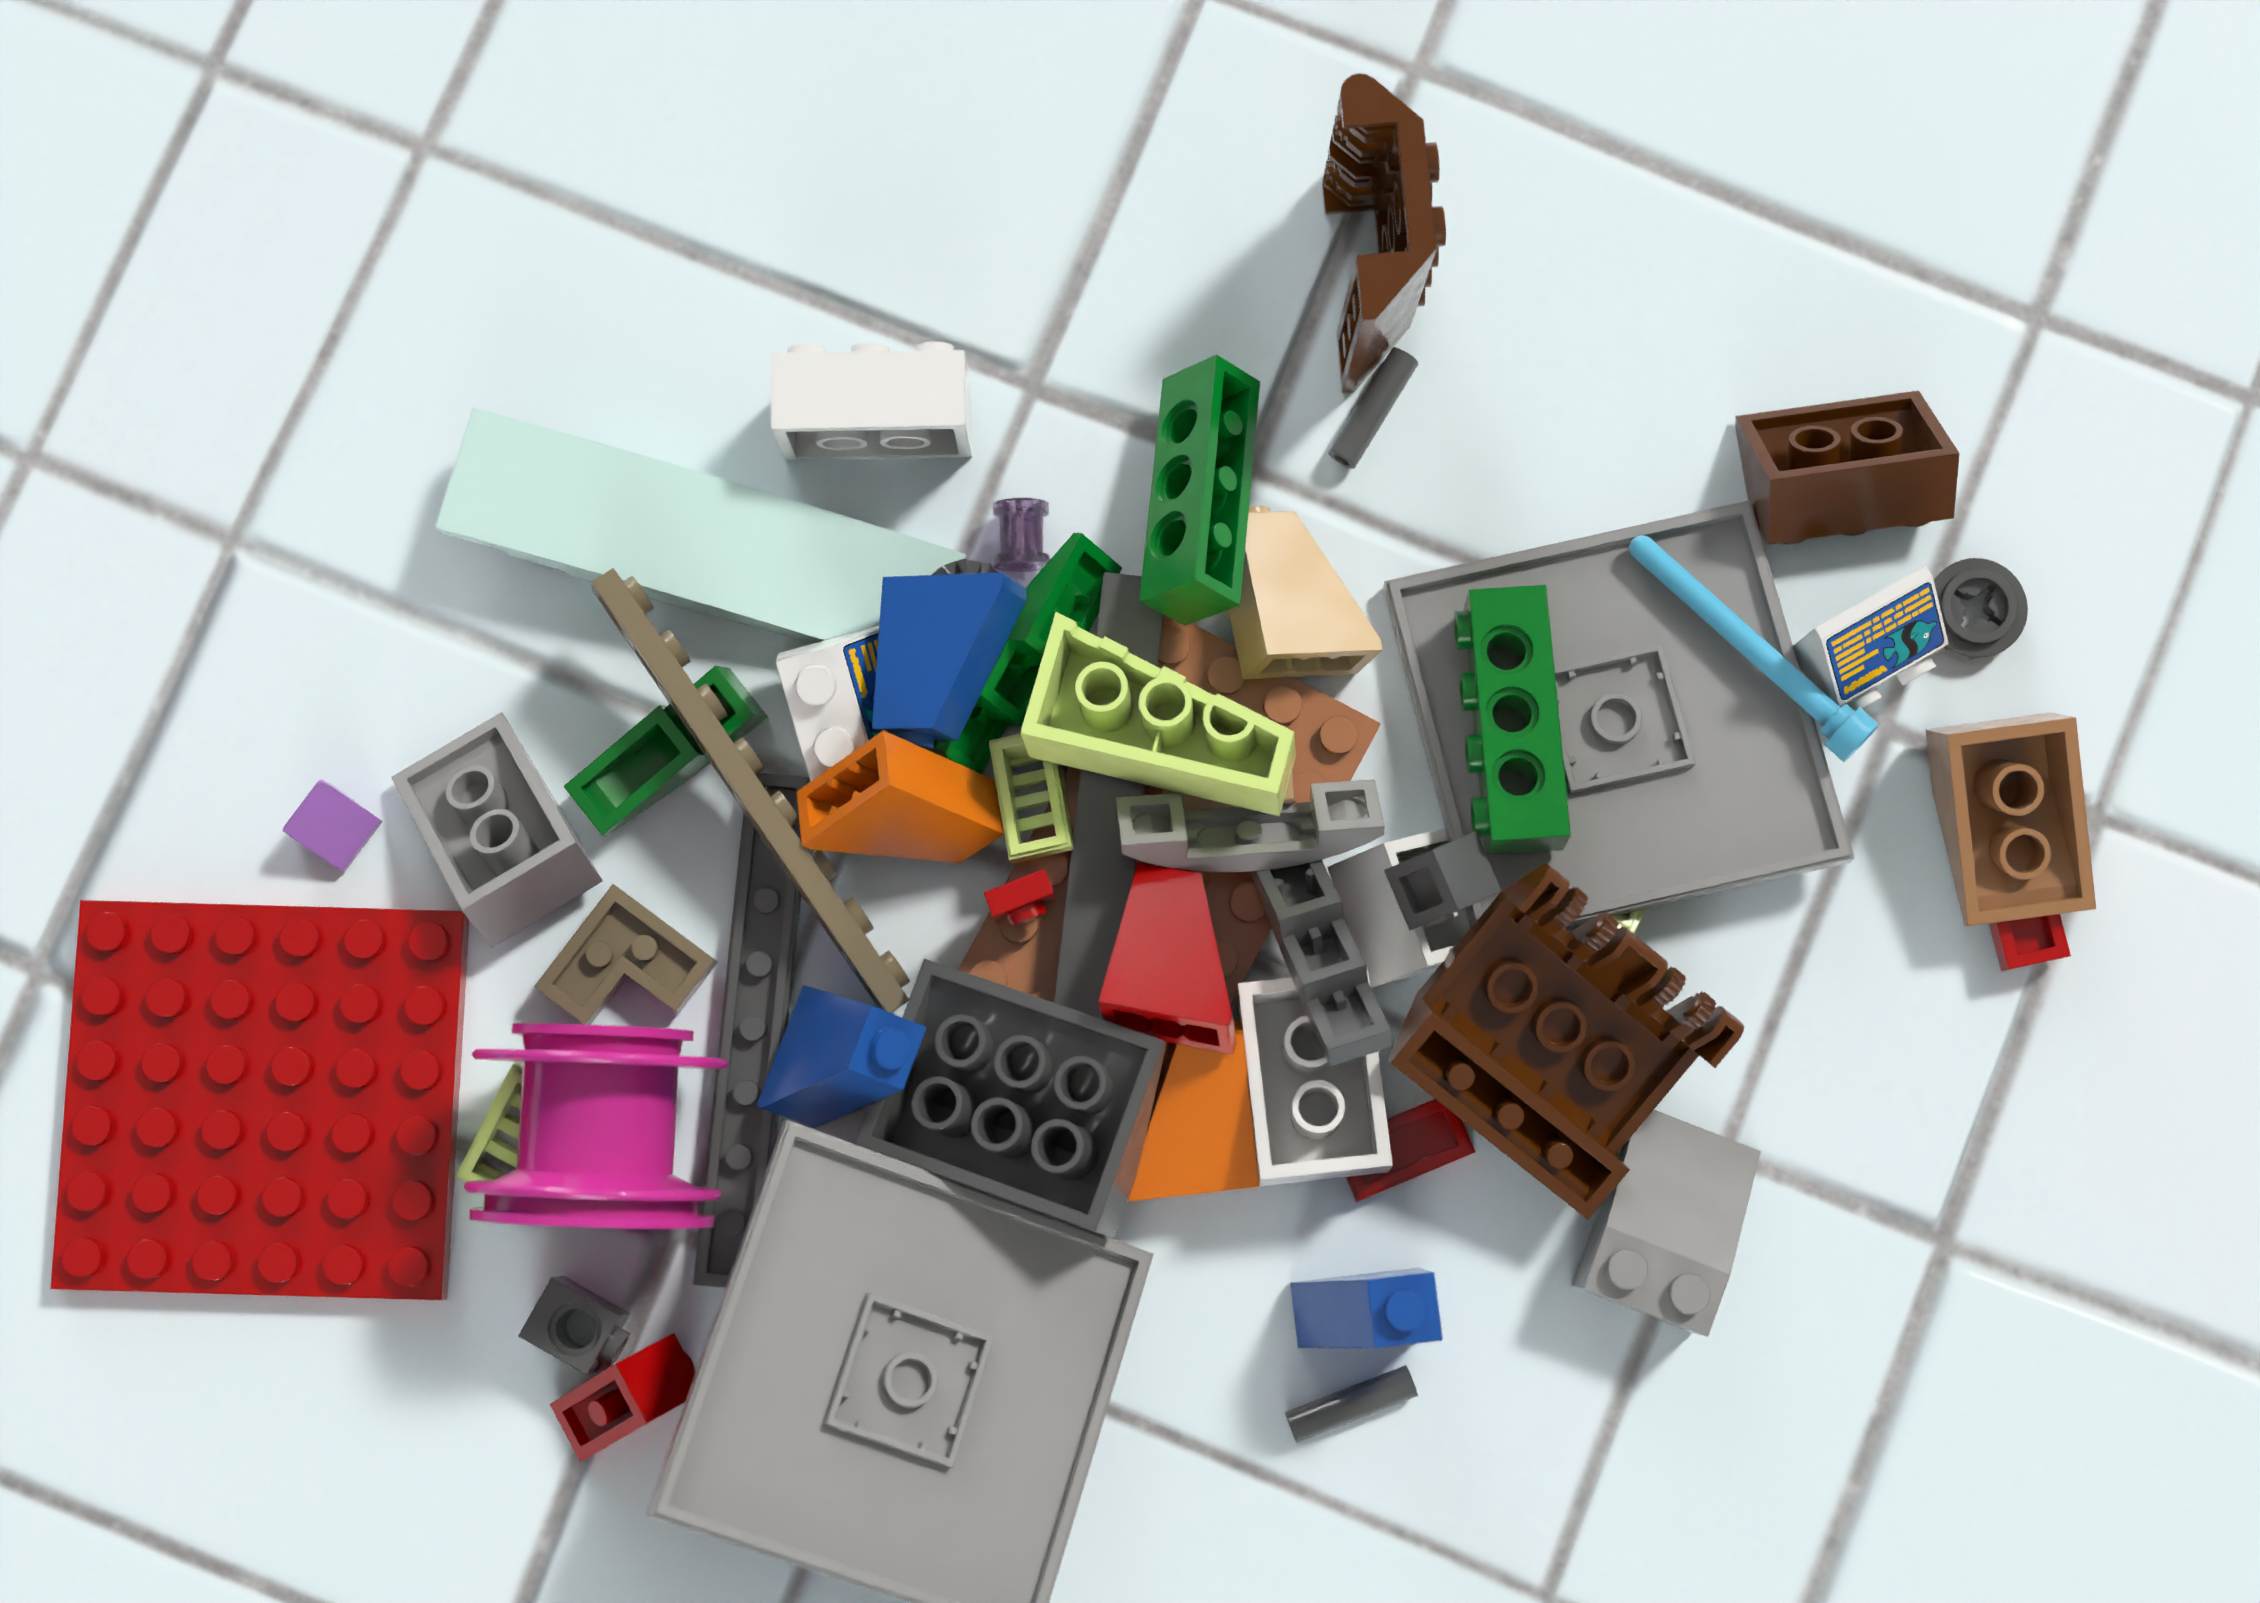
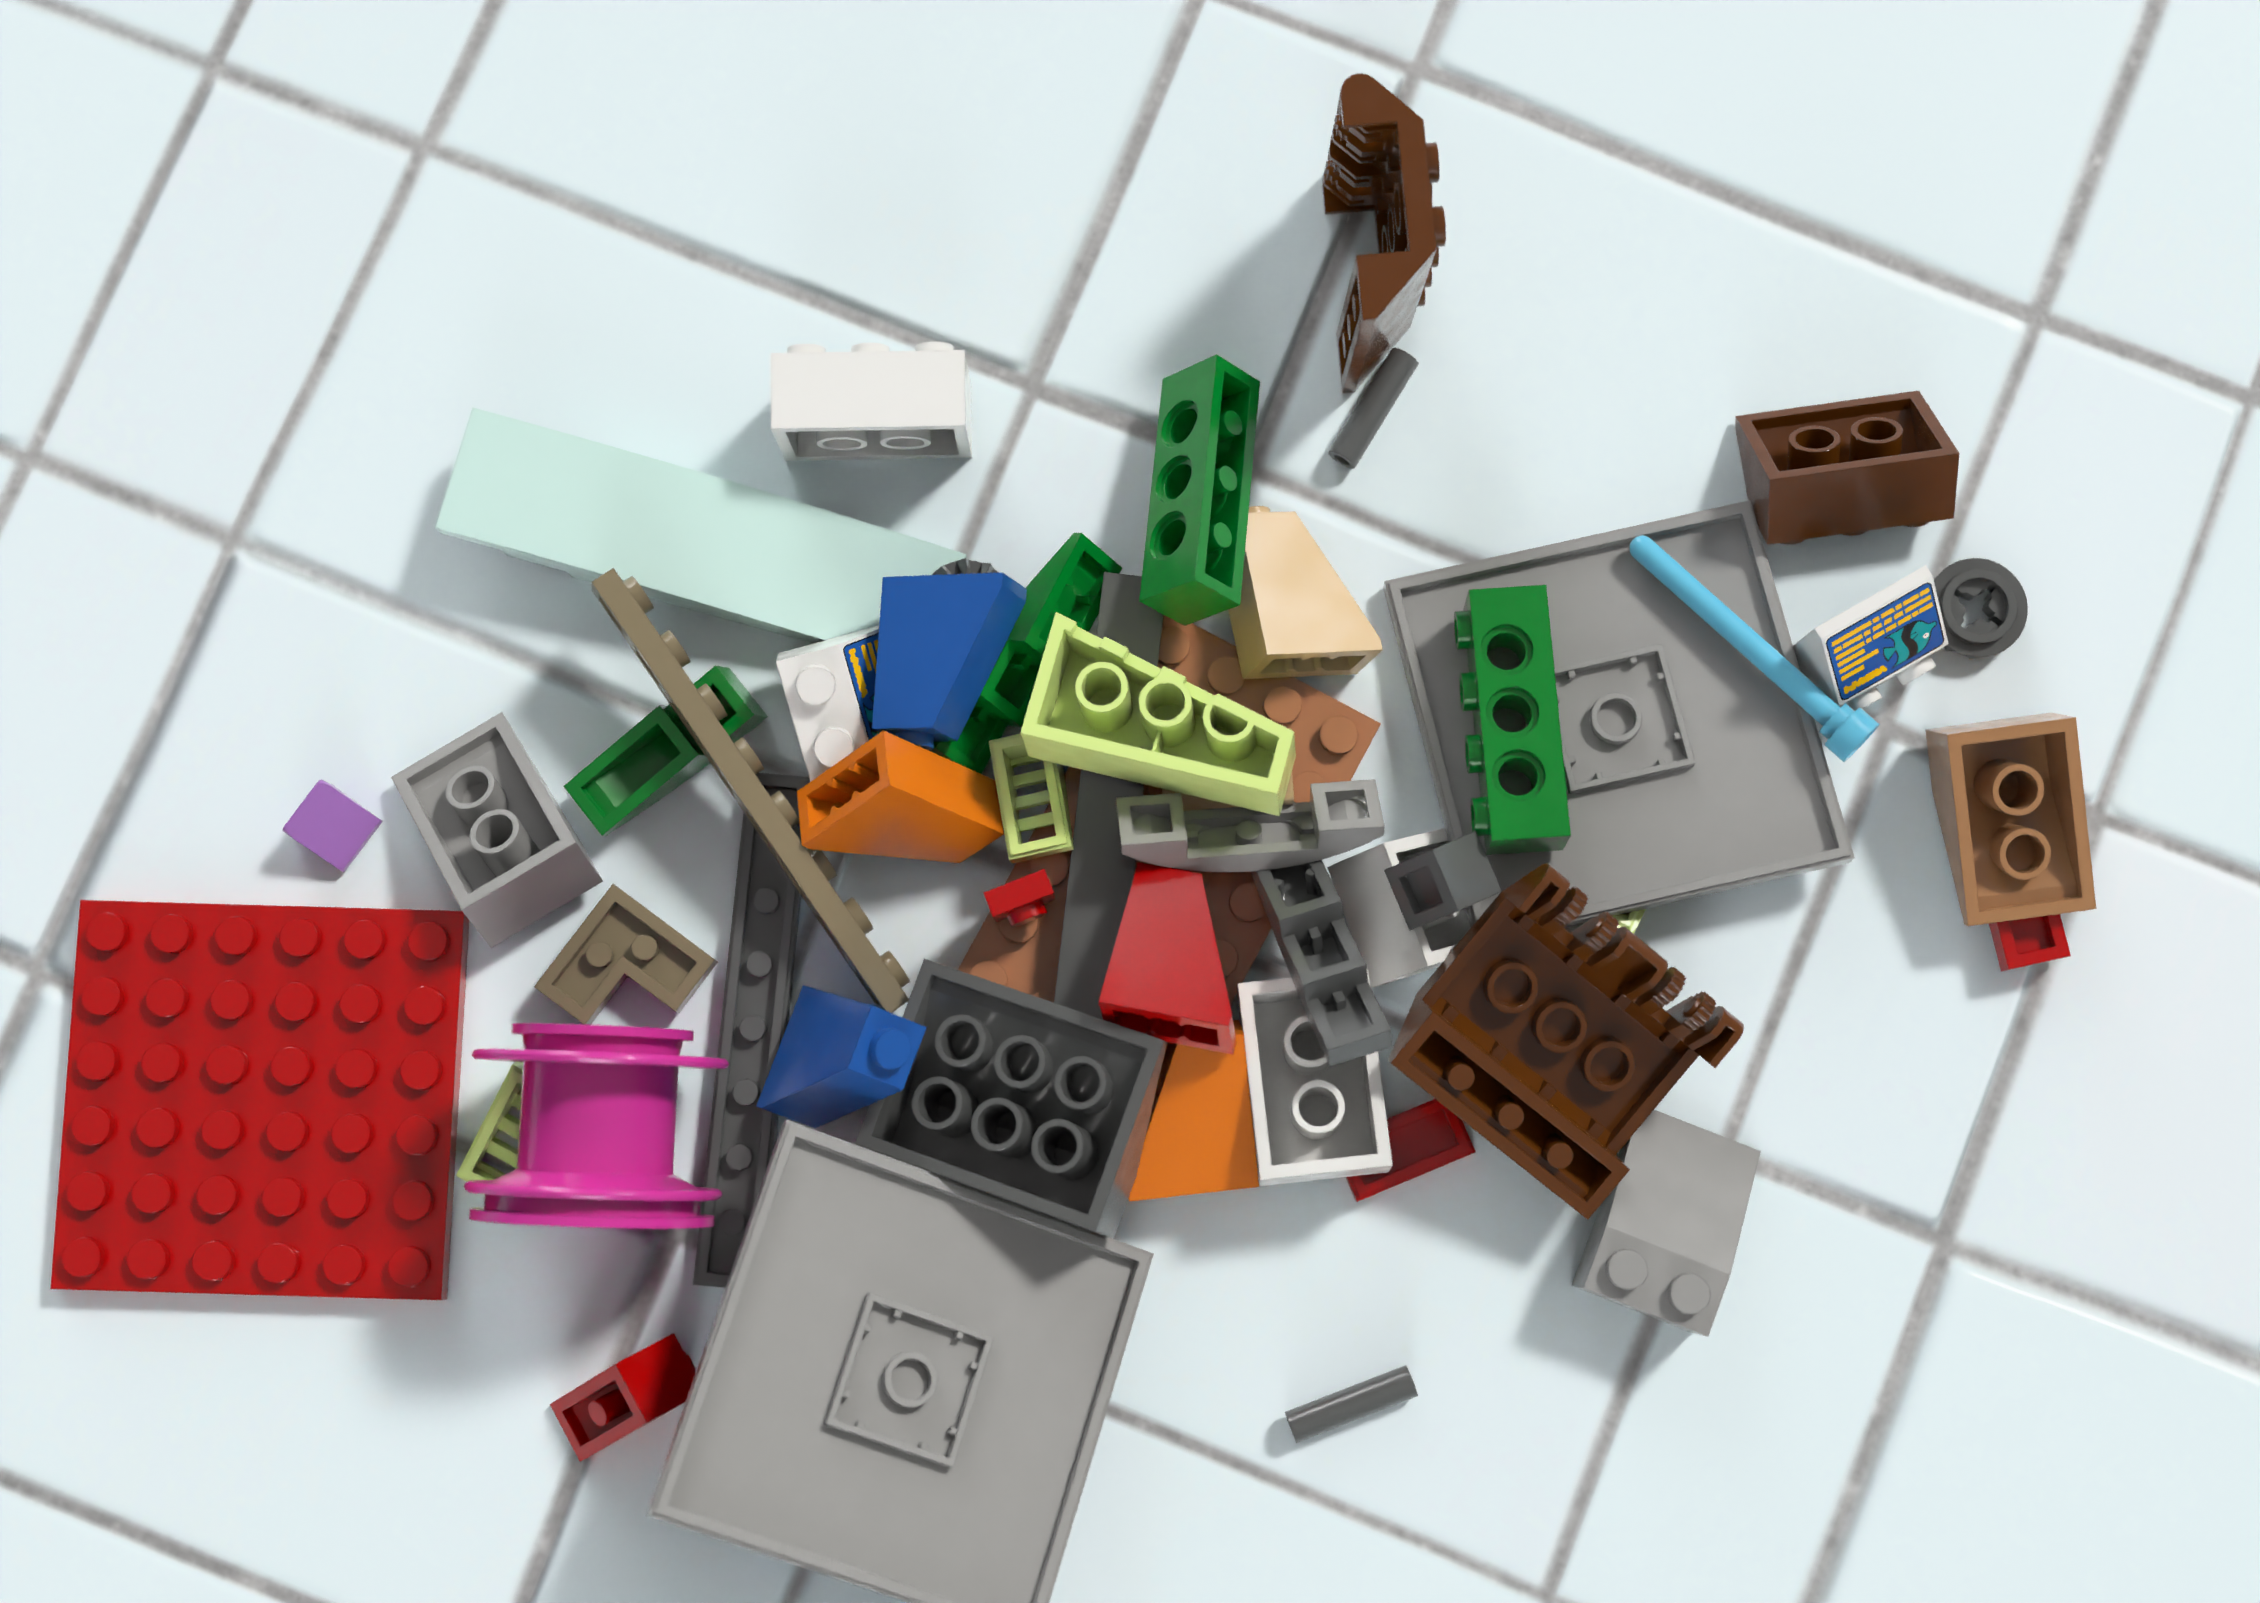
dark grey brick [518,1276,631,1375] -> none
clear purple bush [993,498,1050,572] -> none
blue slope [1290,1268,1443,1348] -> none

